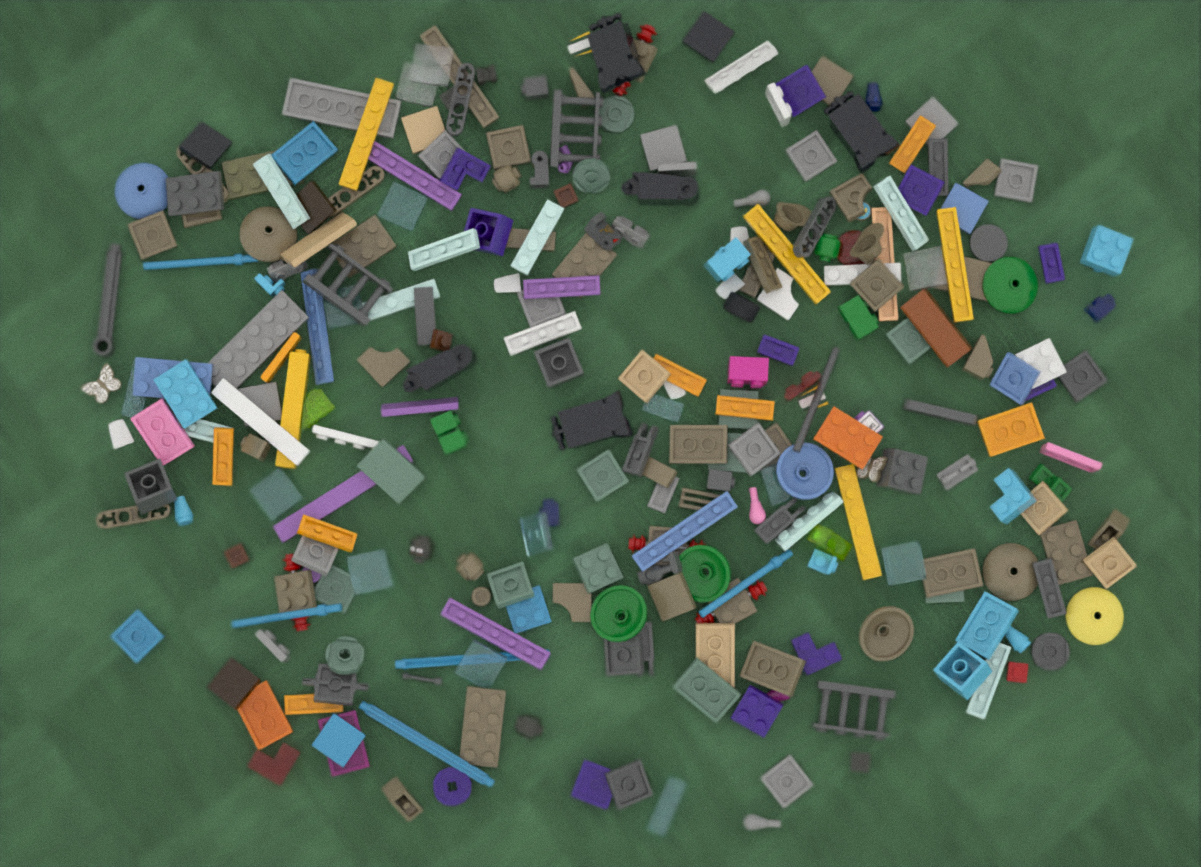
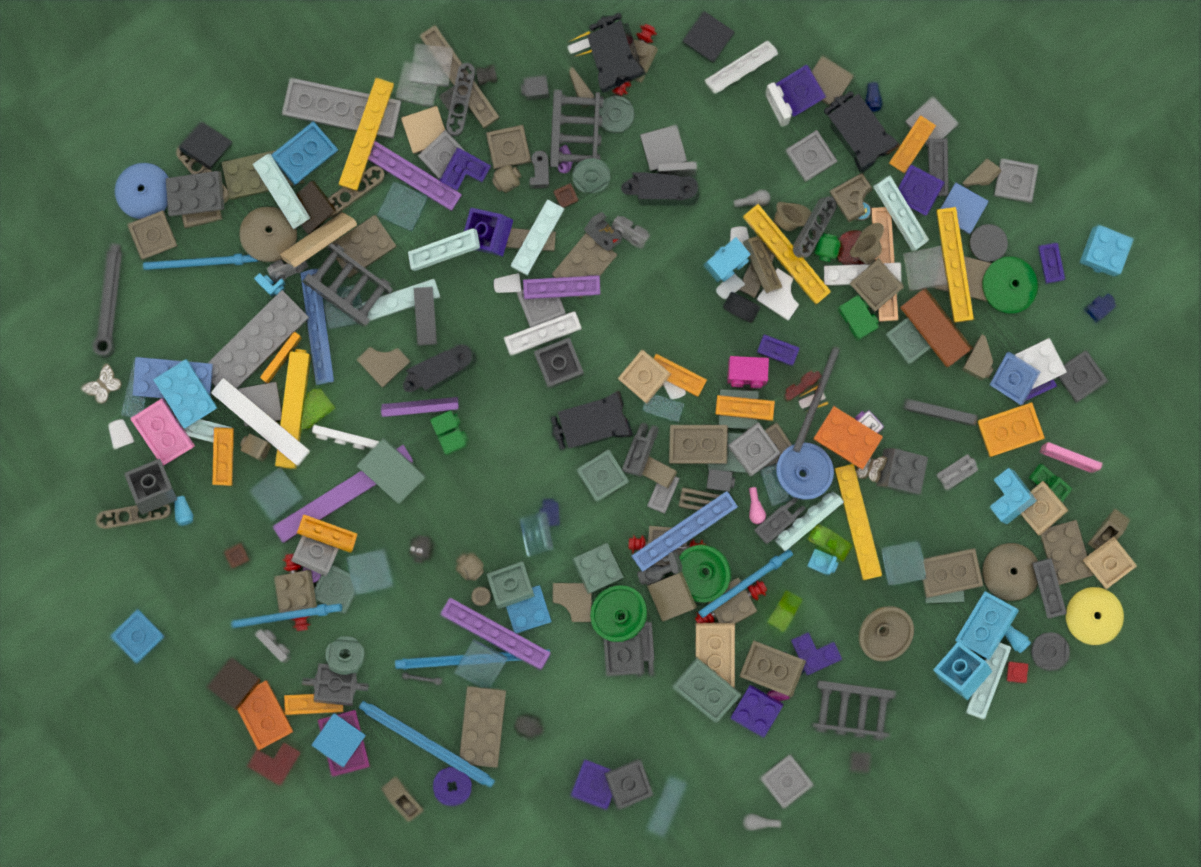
reddish brown plate [430,329,453,352] -> none
none -> clear neon green slope [766,590,802,633]

